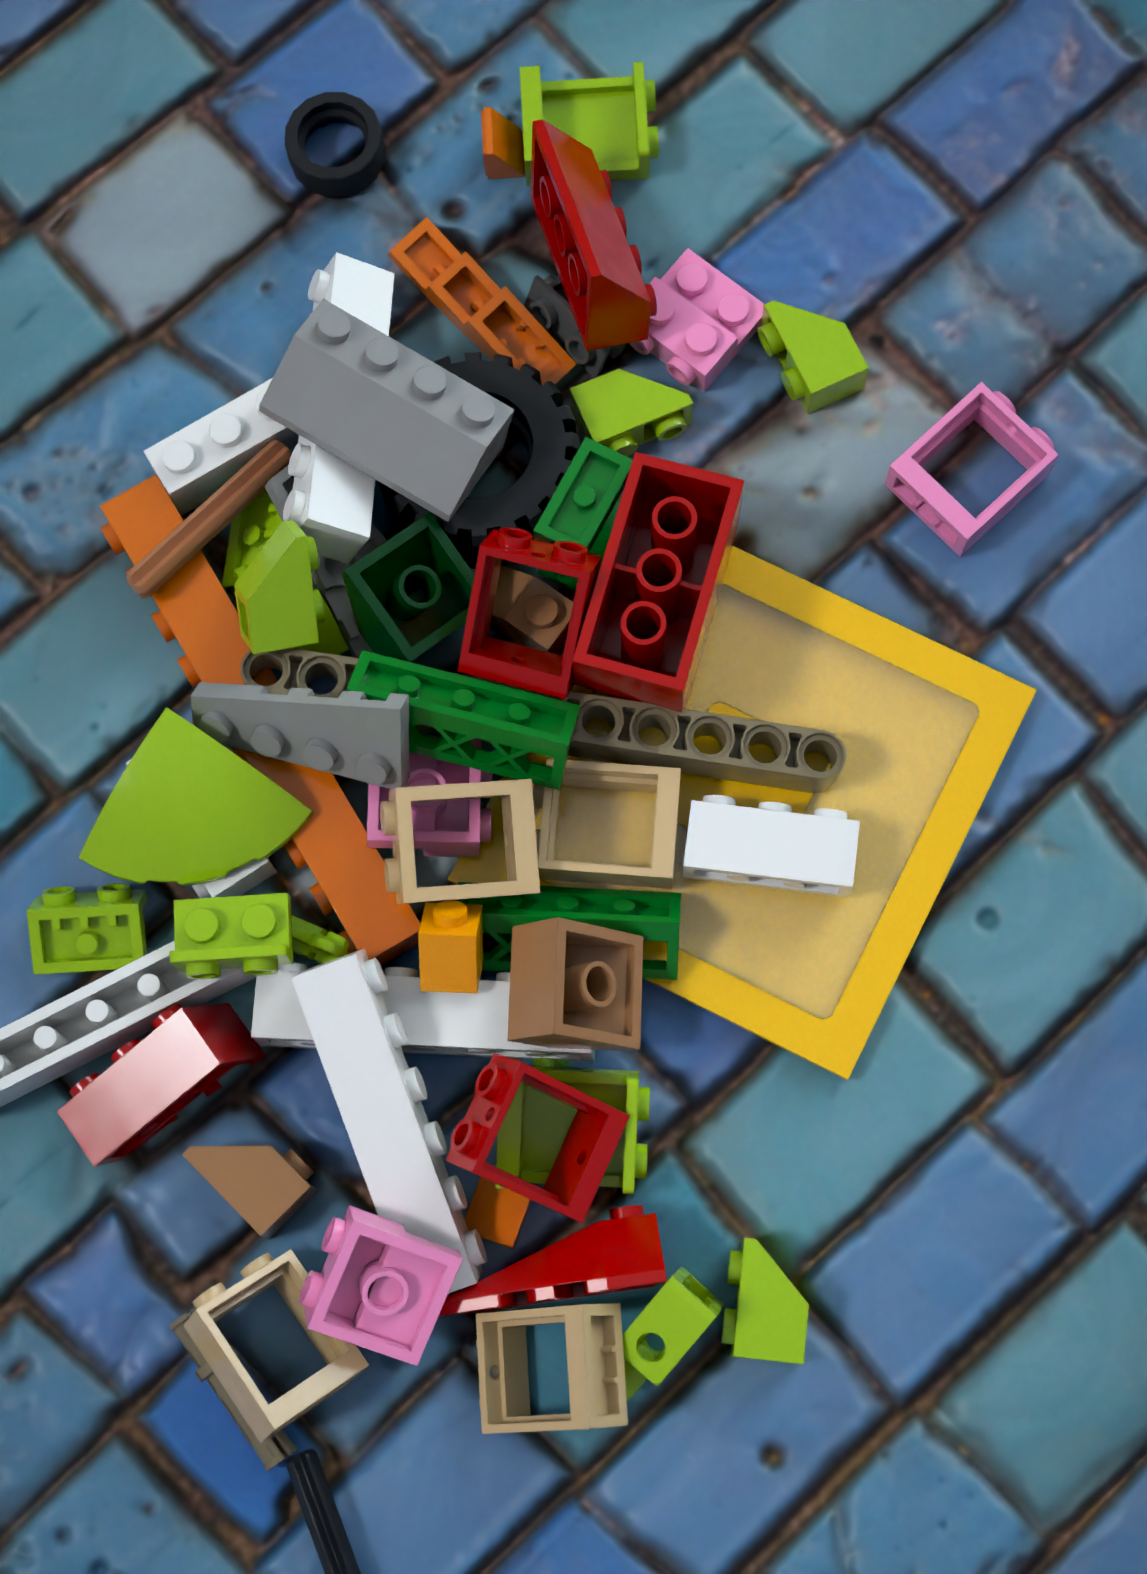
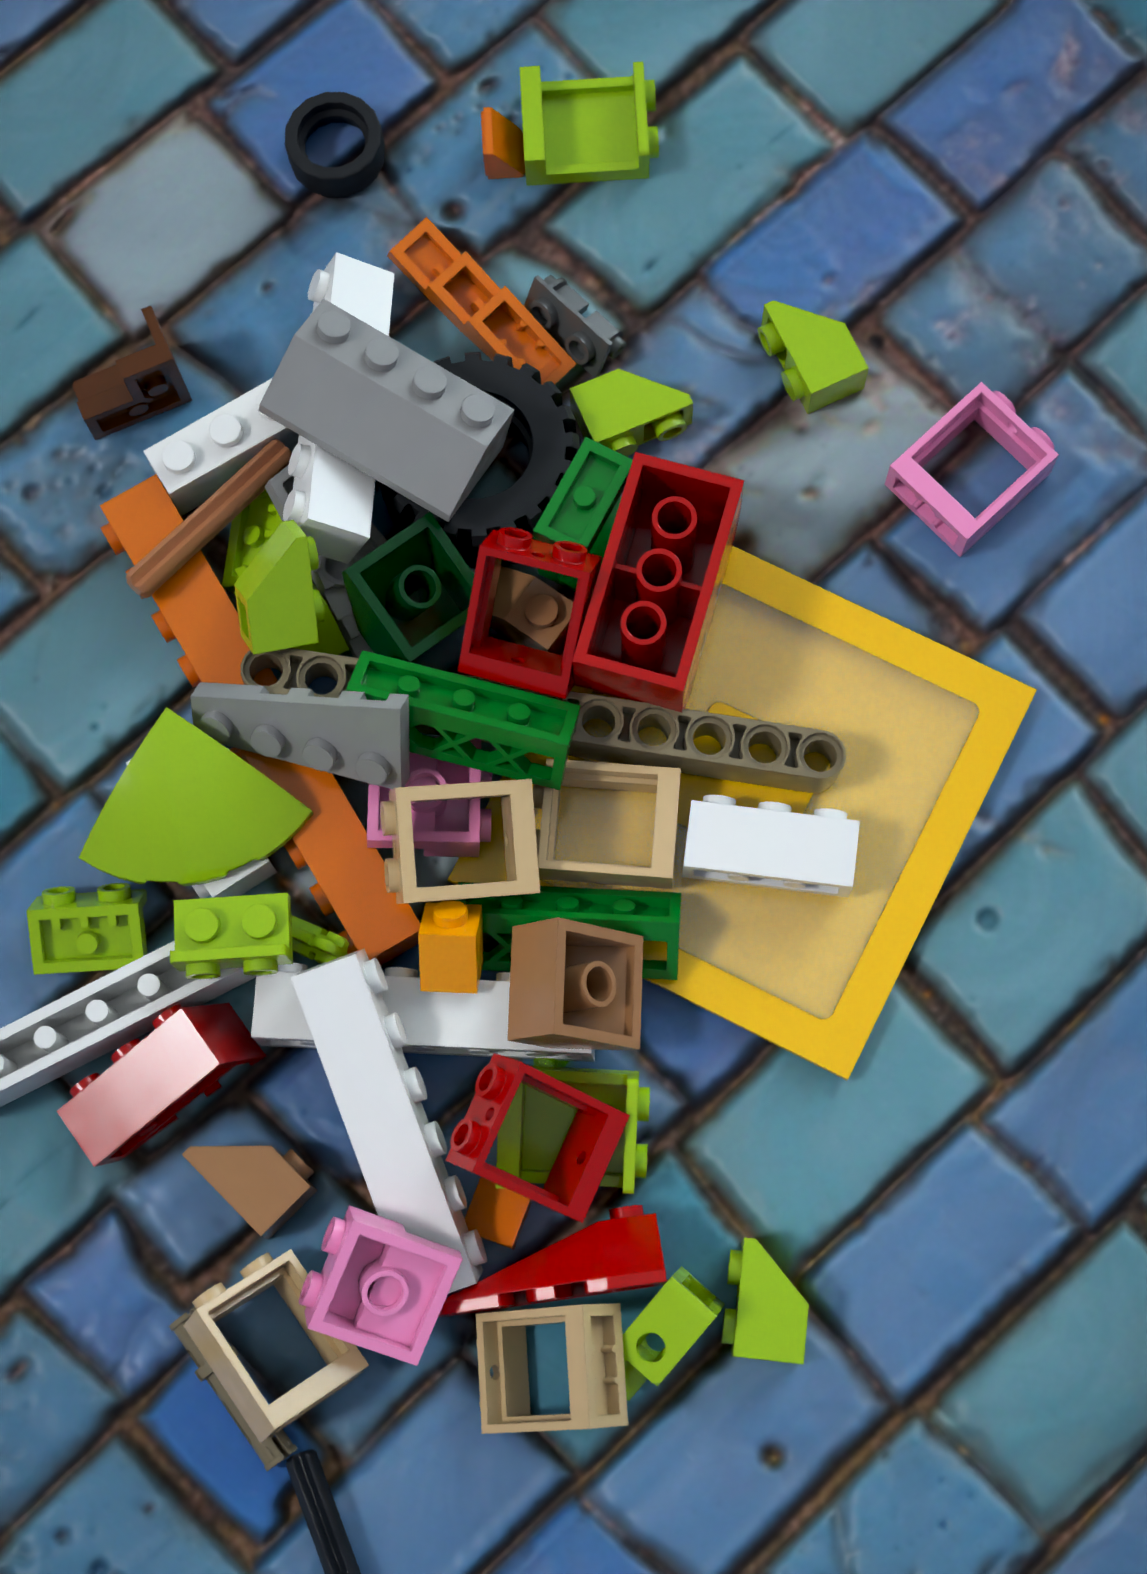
red slope [530,119,657,351] -> none
bright pink plate [629,248,764,392] -> none
none -> reddish brown panel [73,305,192,440]

